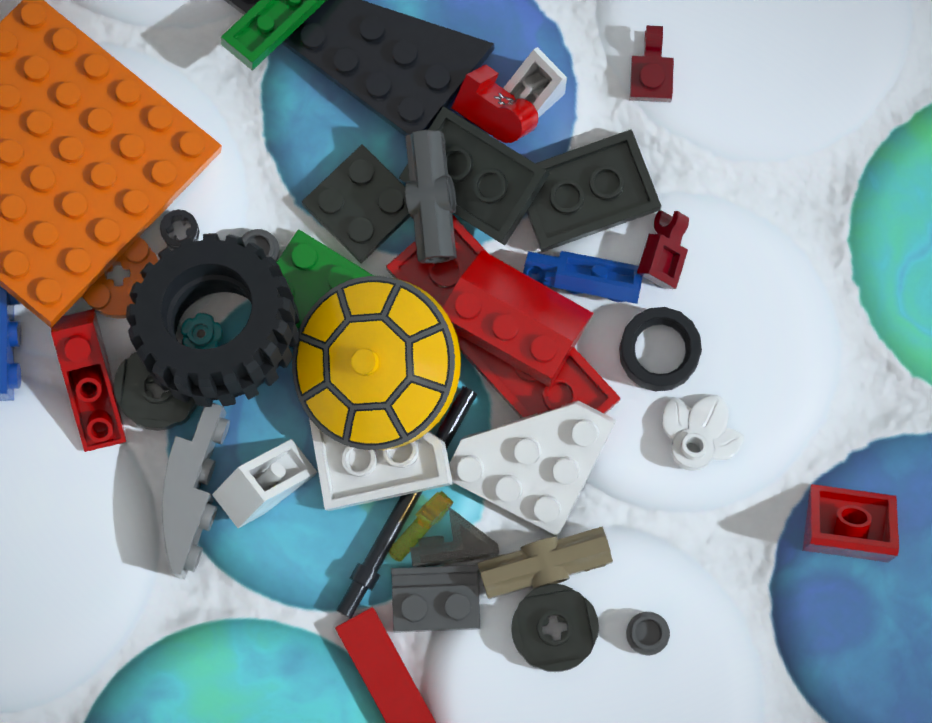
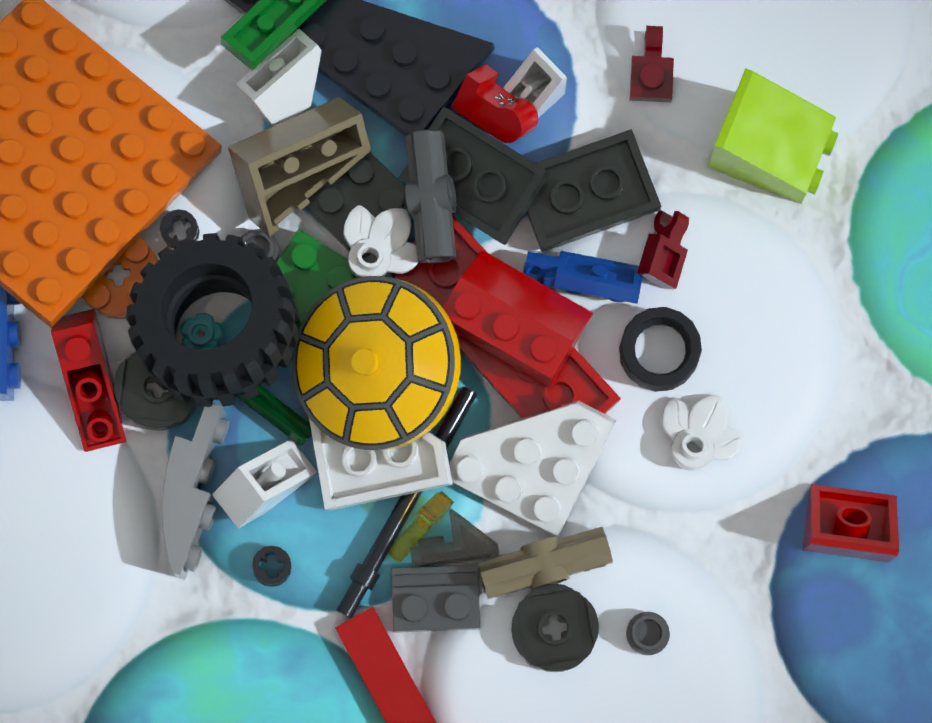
none -> dark tan wedge [228,97,371,237]
none -> white slope [236,29,322,127]
none -> dark green axle [237,385,312,445]
none -> black bush [252,546,292,587]
none -> white plate [343,205,419,278]
none -> lime slope [707,68,839,204]

